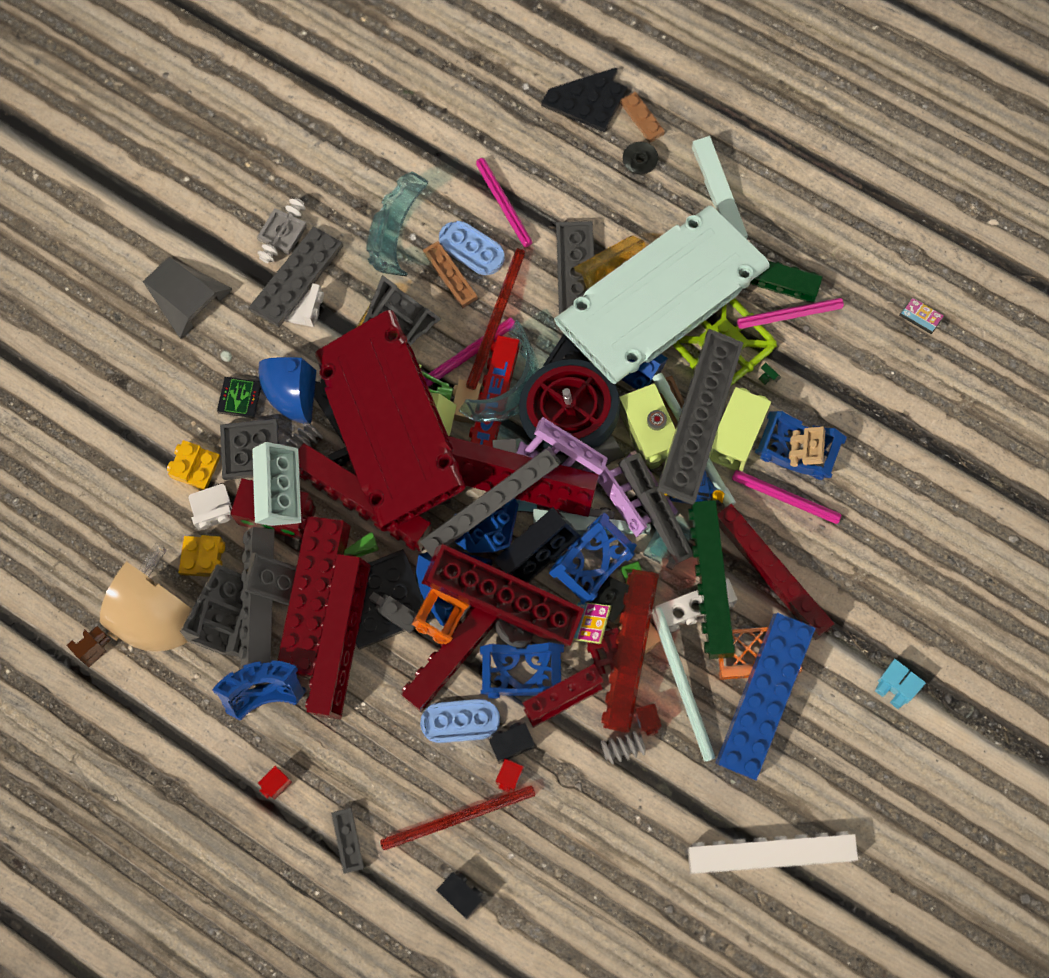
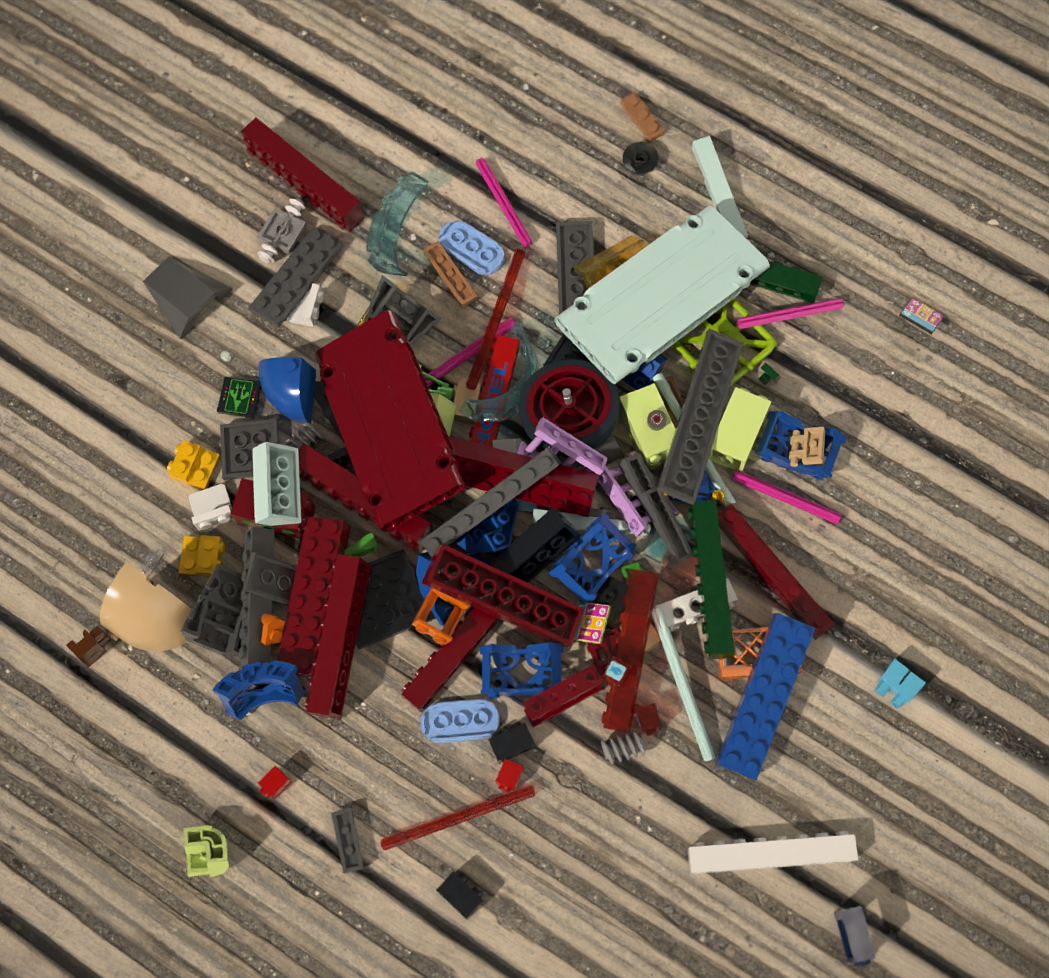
dark grey hinge [369,592,417,634] -> none
dark grey tile [496,618,534,648] -> none
black wing [541,67,627,133] -> none
none -> yellowish green brick [183,825,229,877]
none -> dark red brick [241,117,364,233]
none -> orange plate [261,614,285,645]
none -> clear red brick [602,655,634,688]
none -> window [834,906,876,966]

